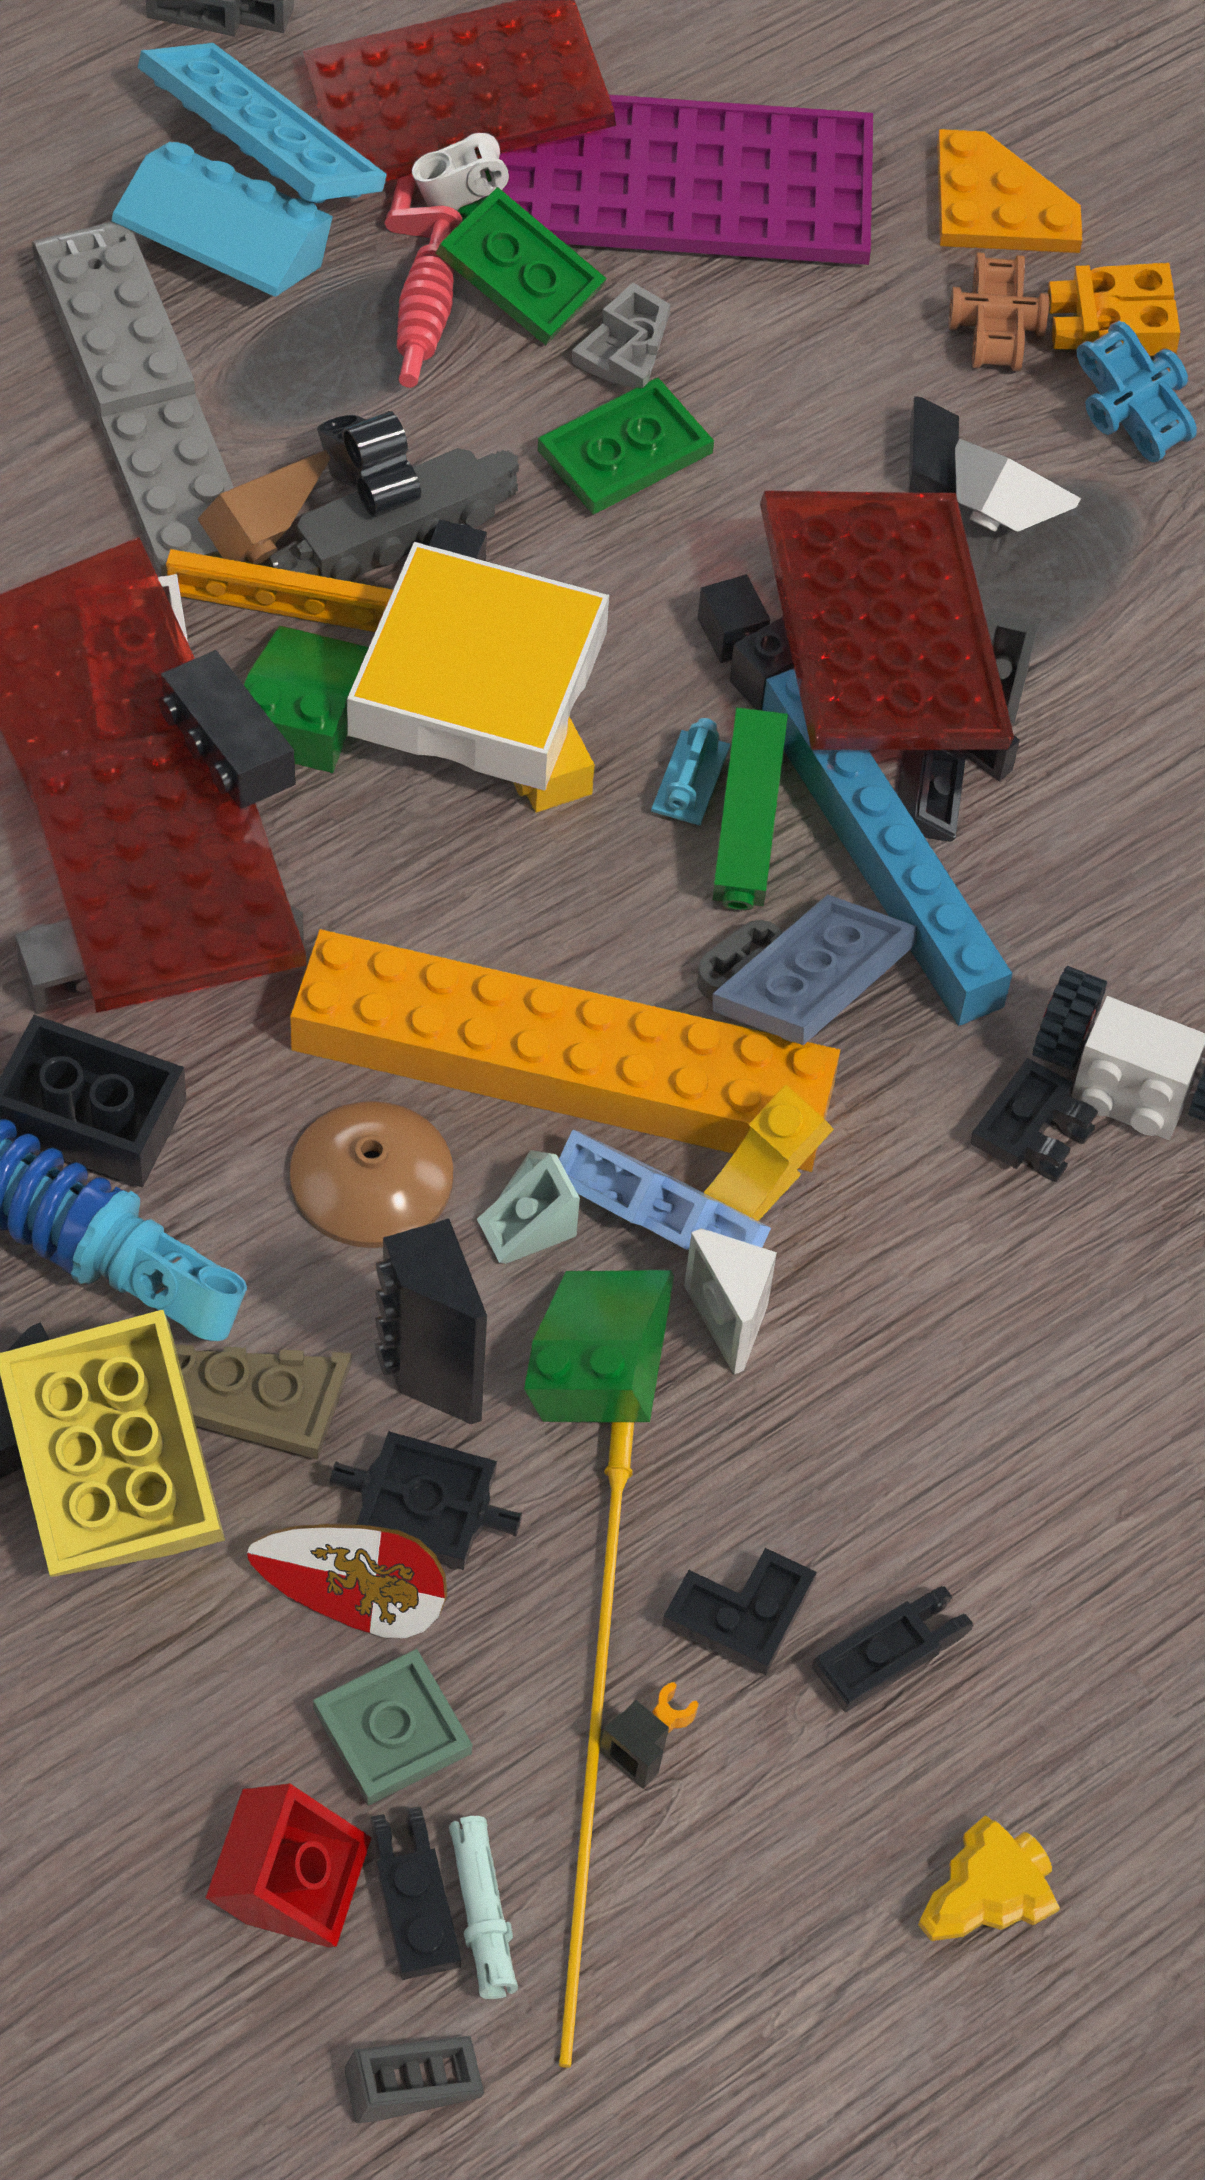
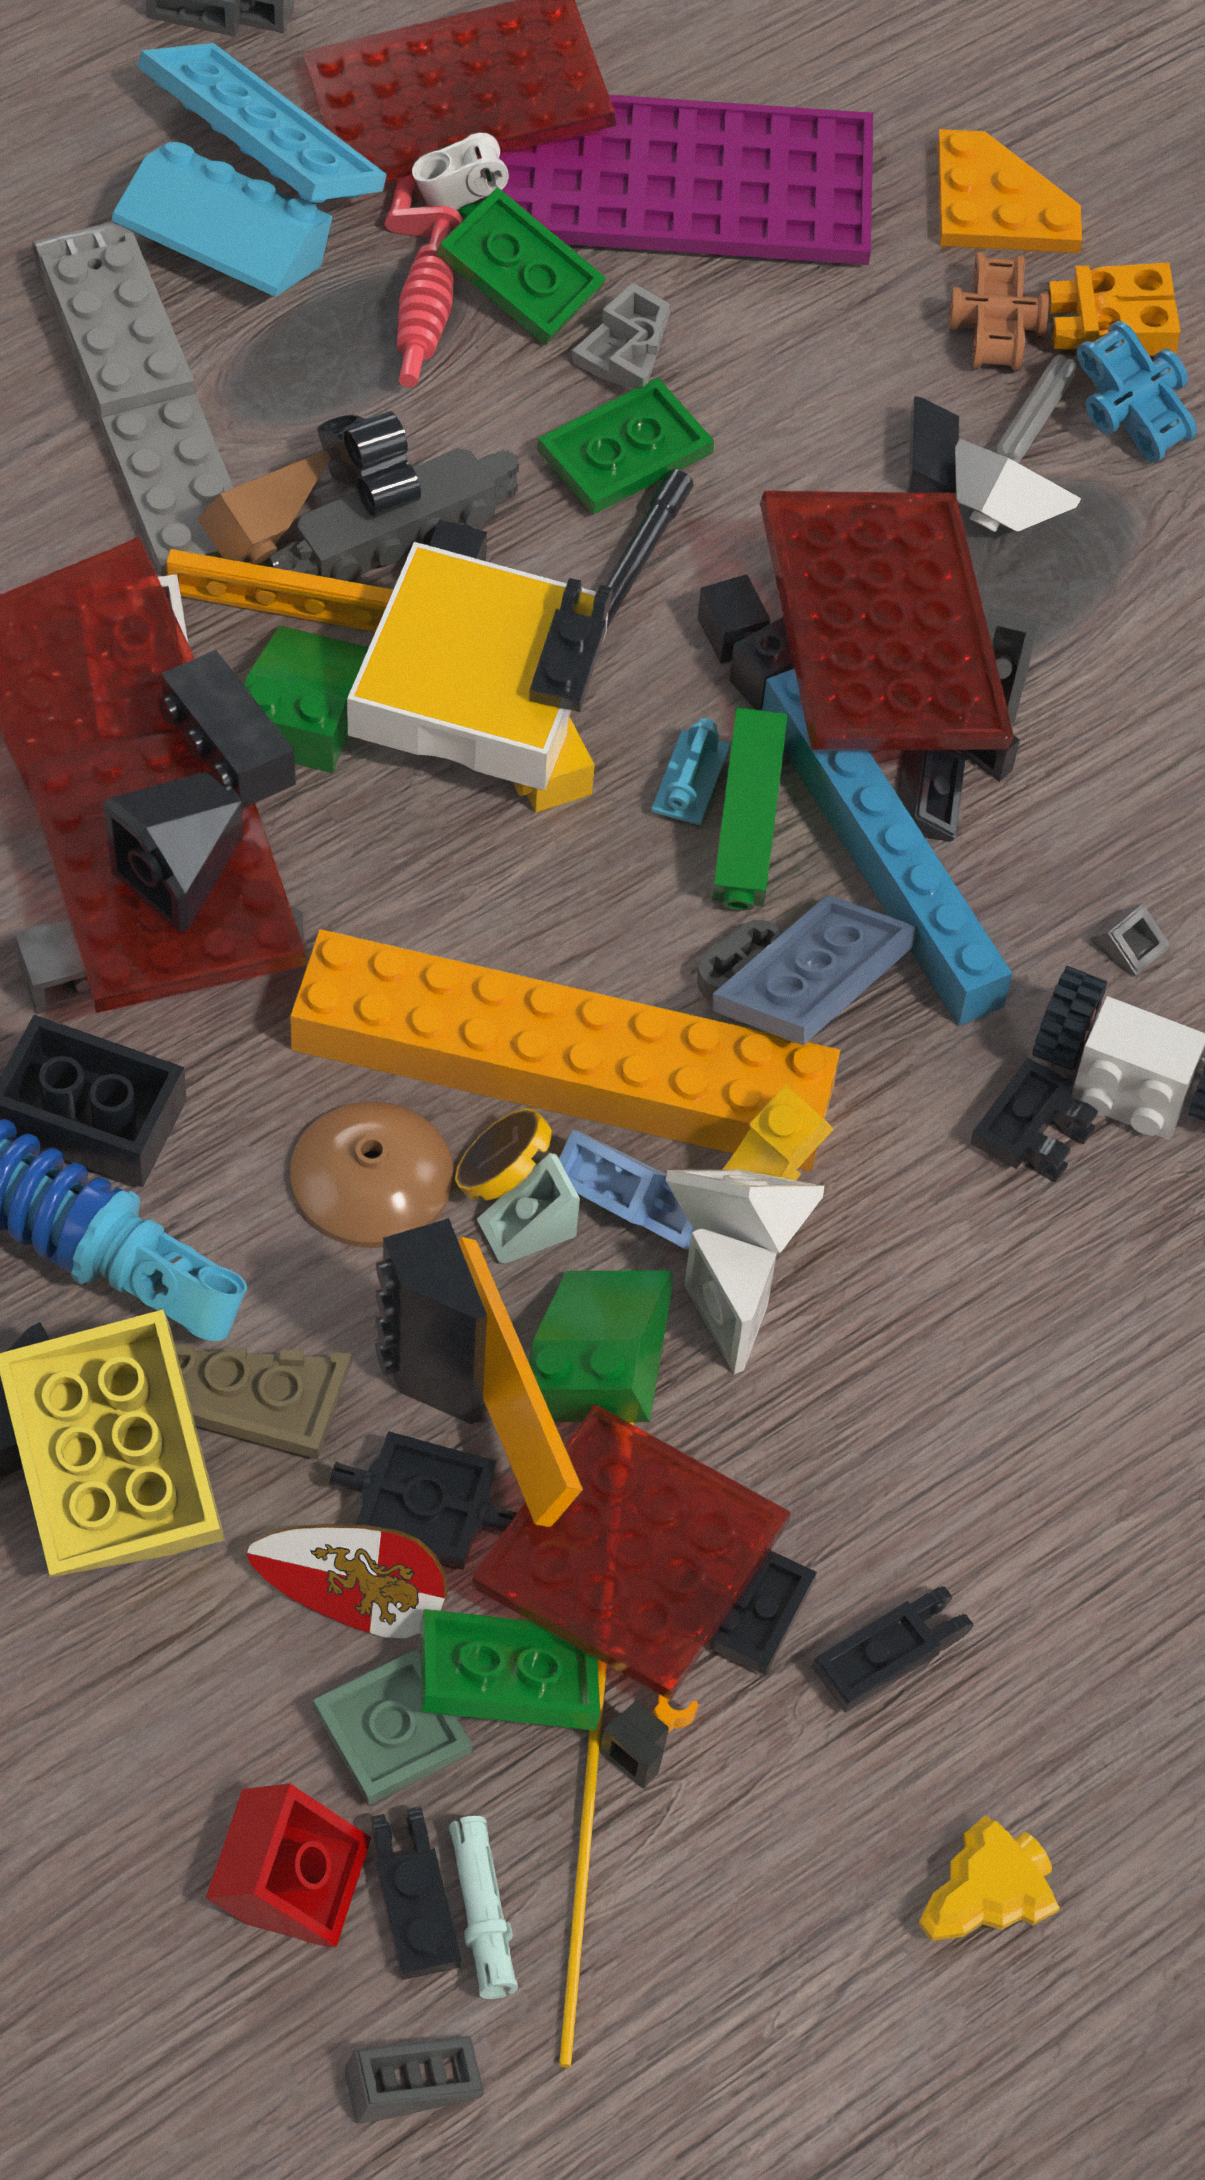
none -> black slope [103,772,244,934]
none -> green plate [420,1609,600,1731]
none -> tile [455,1108,552,1201]
none -> light orange tile [458,1237,583,1527]
none -> clear red plate [472,1404,790,1701]
none -> black hinge [529,578,612,712]
none -> black piece [604,469,694,628]
none -> white slope [666,1169,824,1253]
none -> light grey axle [996,355,1077,464]
none -> flat silver slope [1090,904,1171,976]

